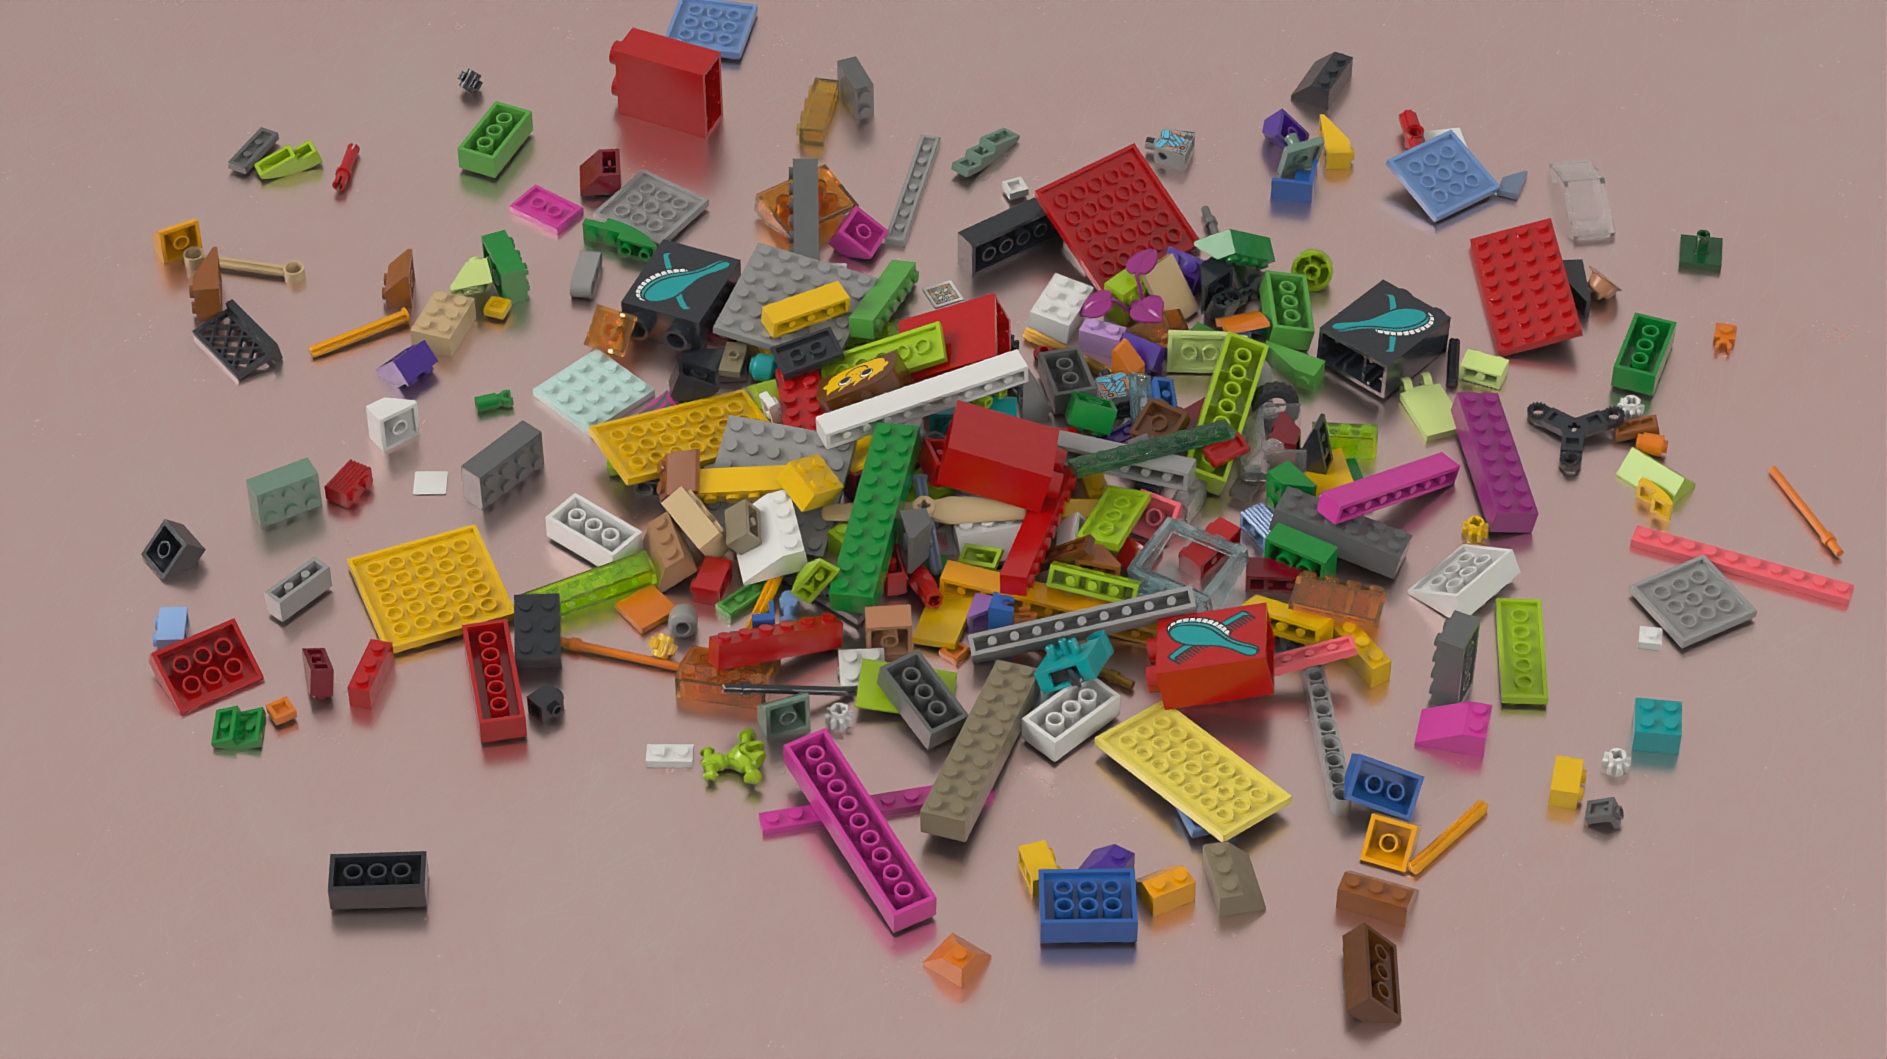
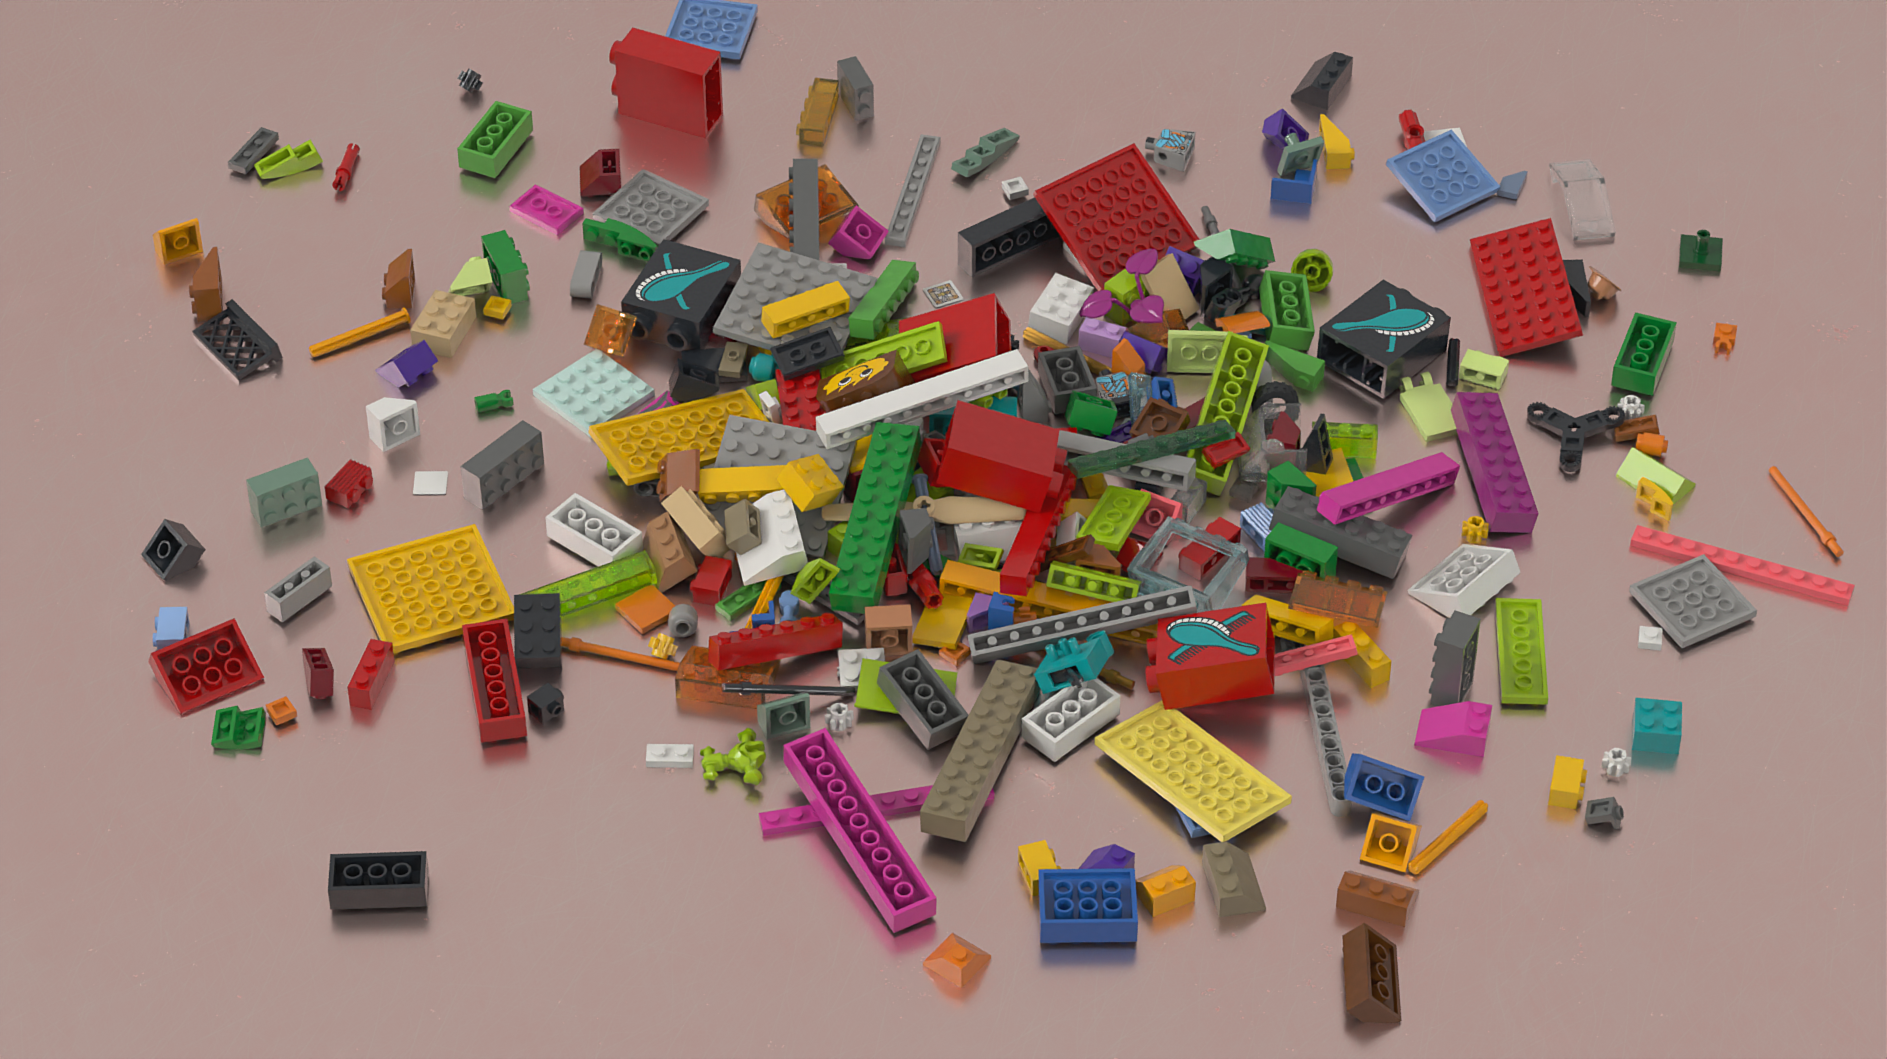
tan piece [183,246,305,284] -> none

